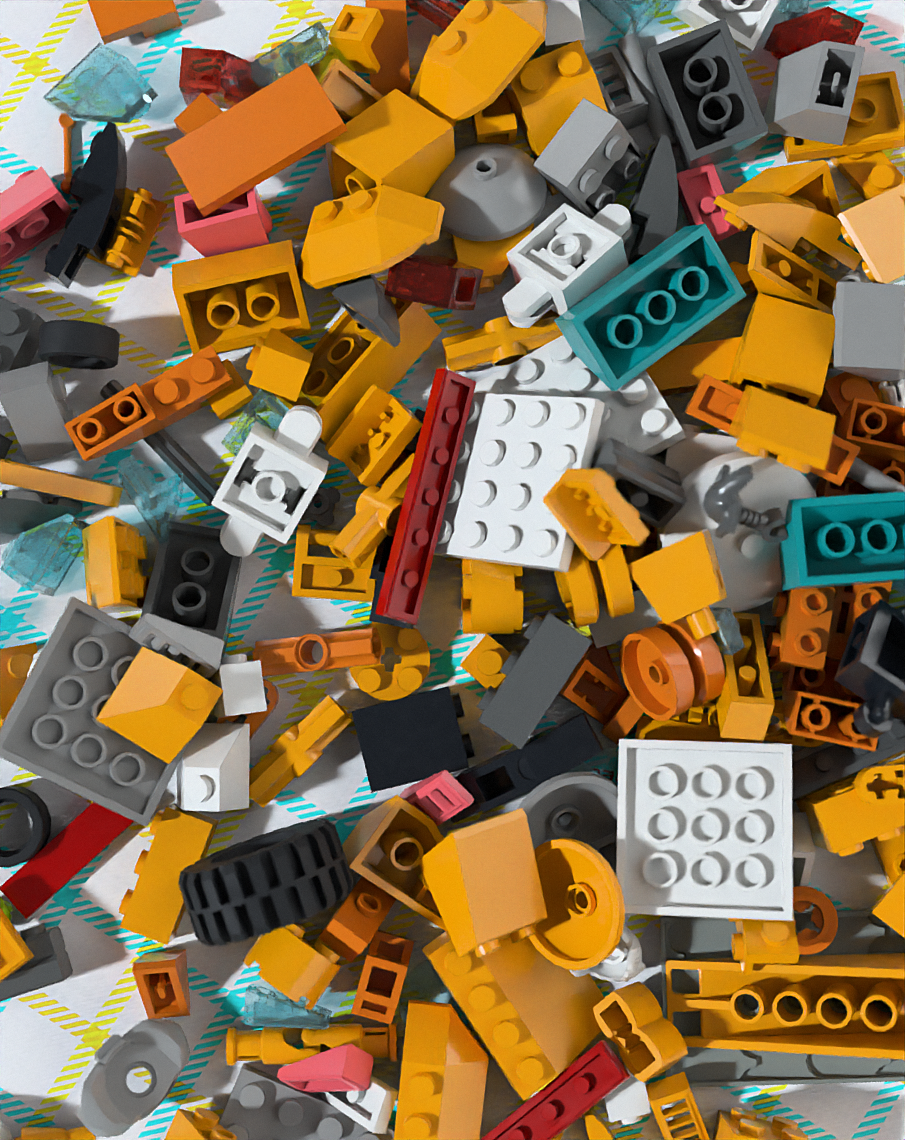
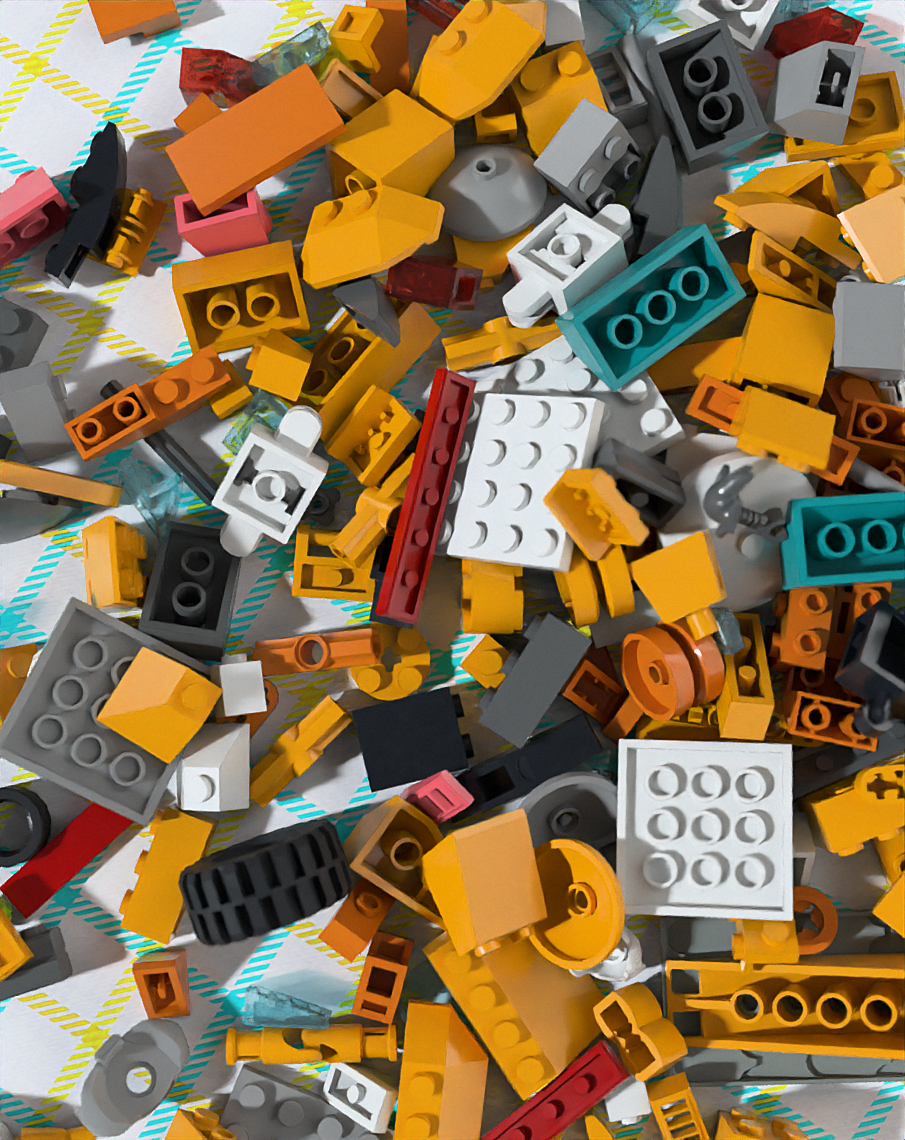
clear light blue slope [0,513,91,597] -> none
black tyre [38,320,120,370] -> none
clear light blue slope [43,43,158,123] -> none
orange hinge [59,112,76,194] -> none
light grey slope [129,613,225,680] -> none
light orange brick [243,922,342,1010] -> none
coral slope [277,1044,374,1092] -> none
coral plate [676,162,740,243] -> none

